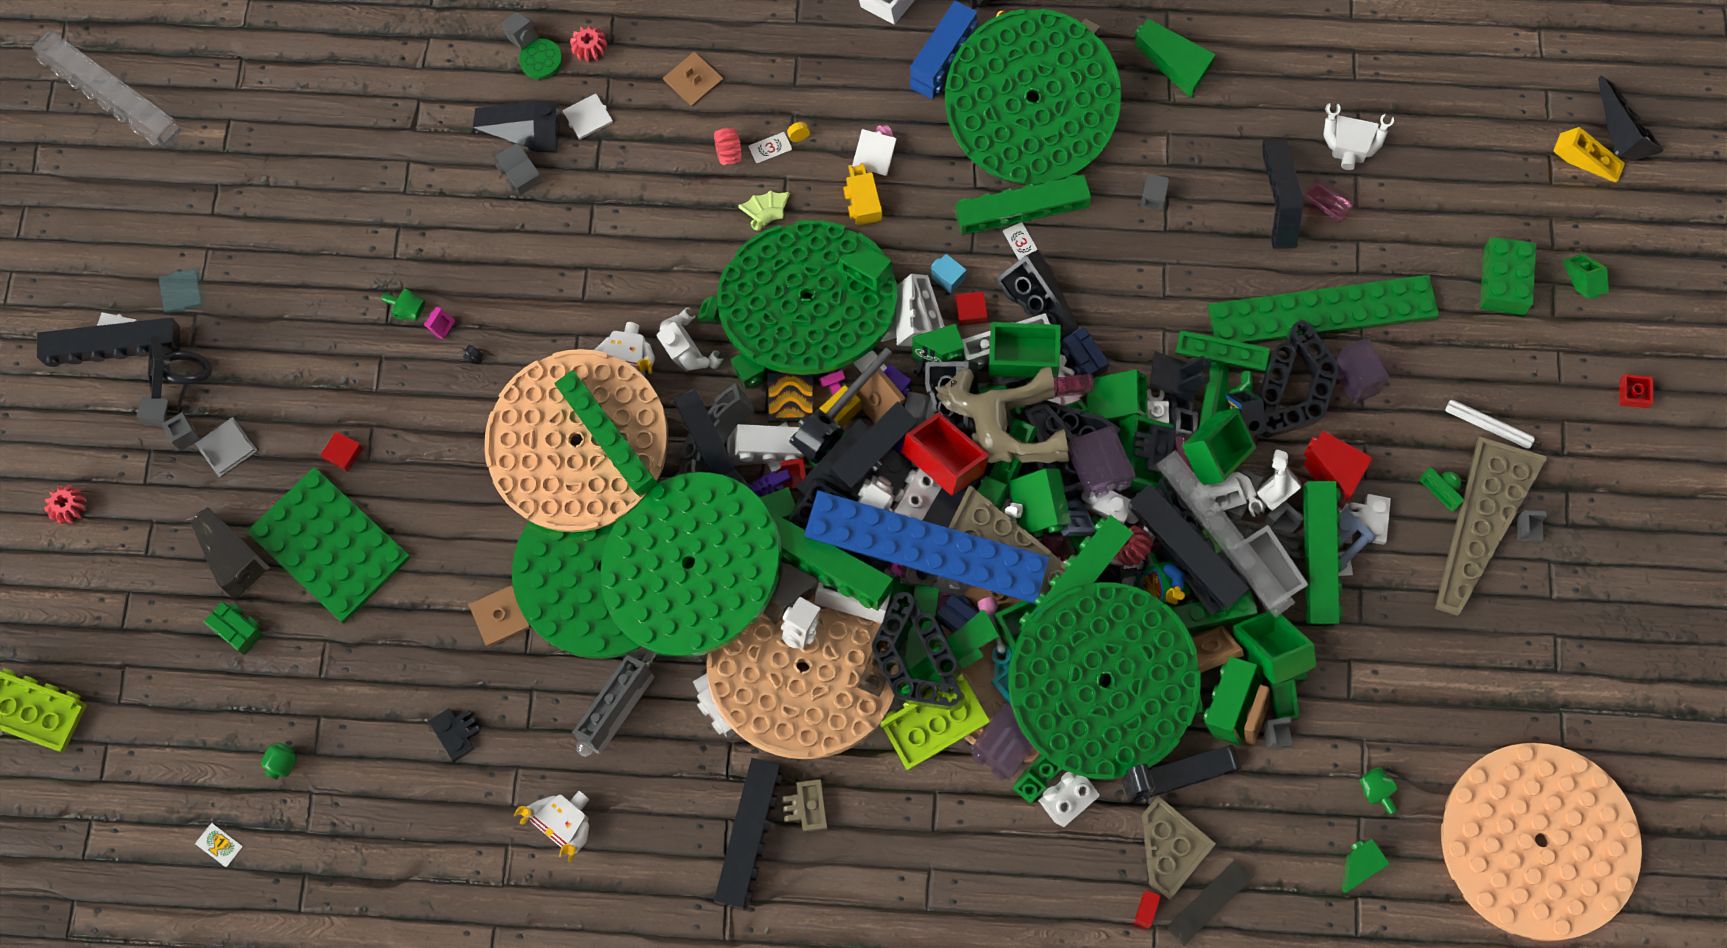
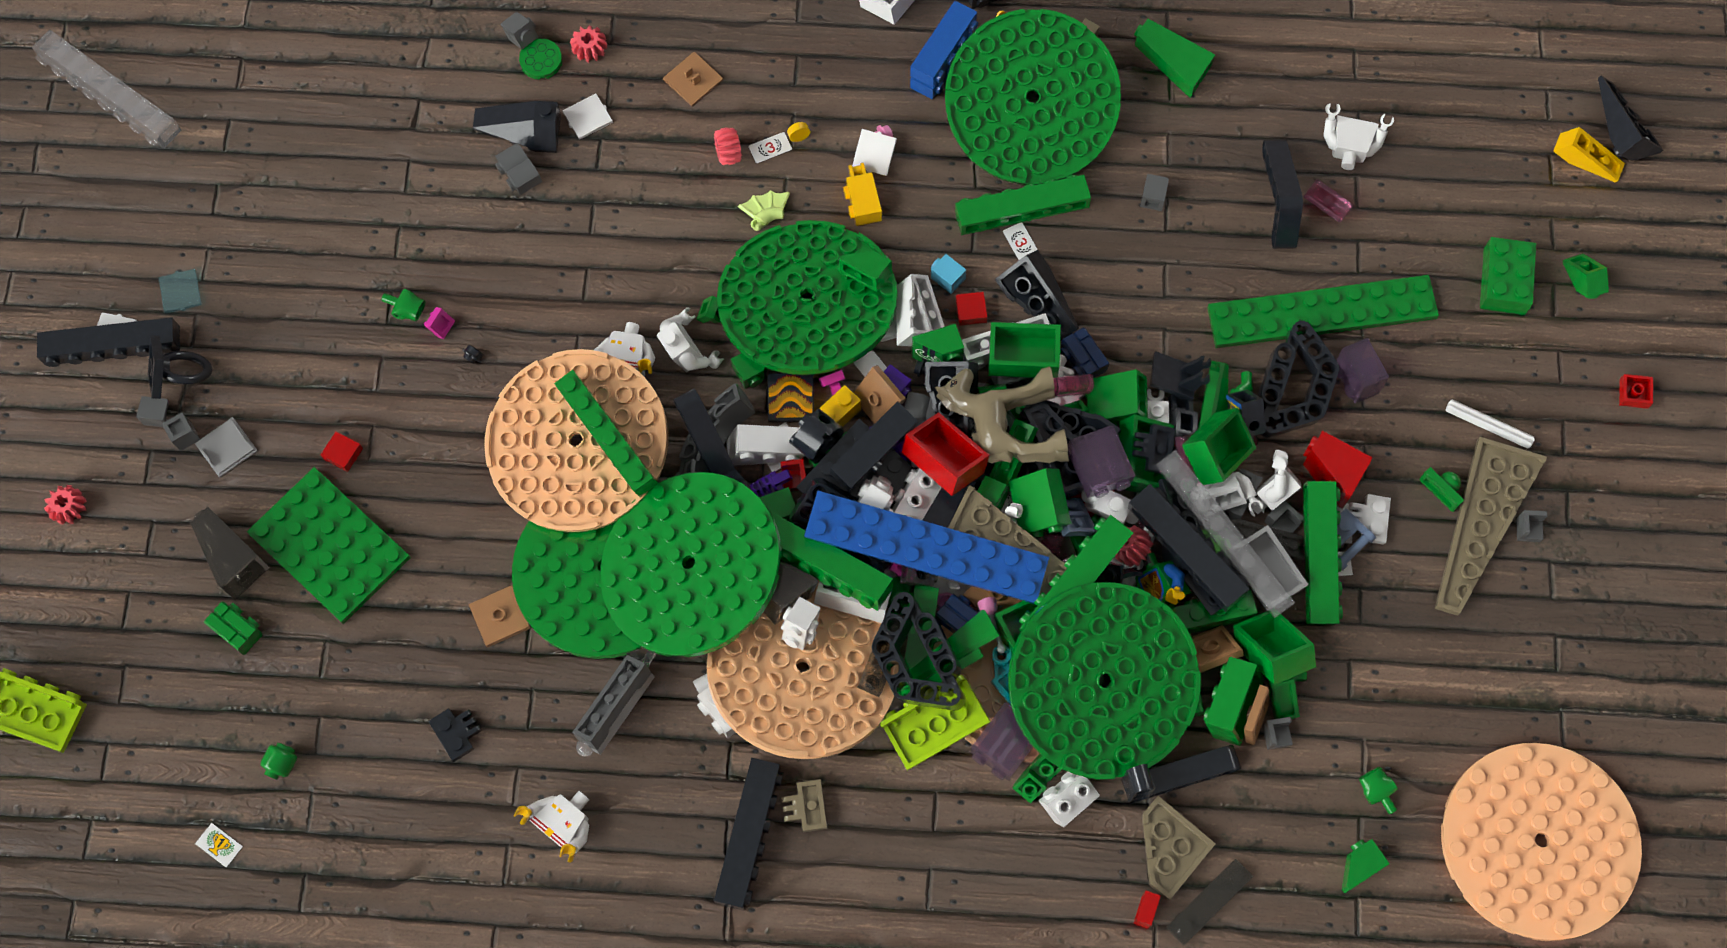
flat silver bar [826,348,892,419] -> none
green plate [1175,330,1270,372] -> none

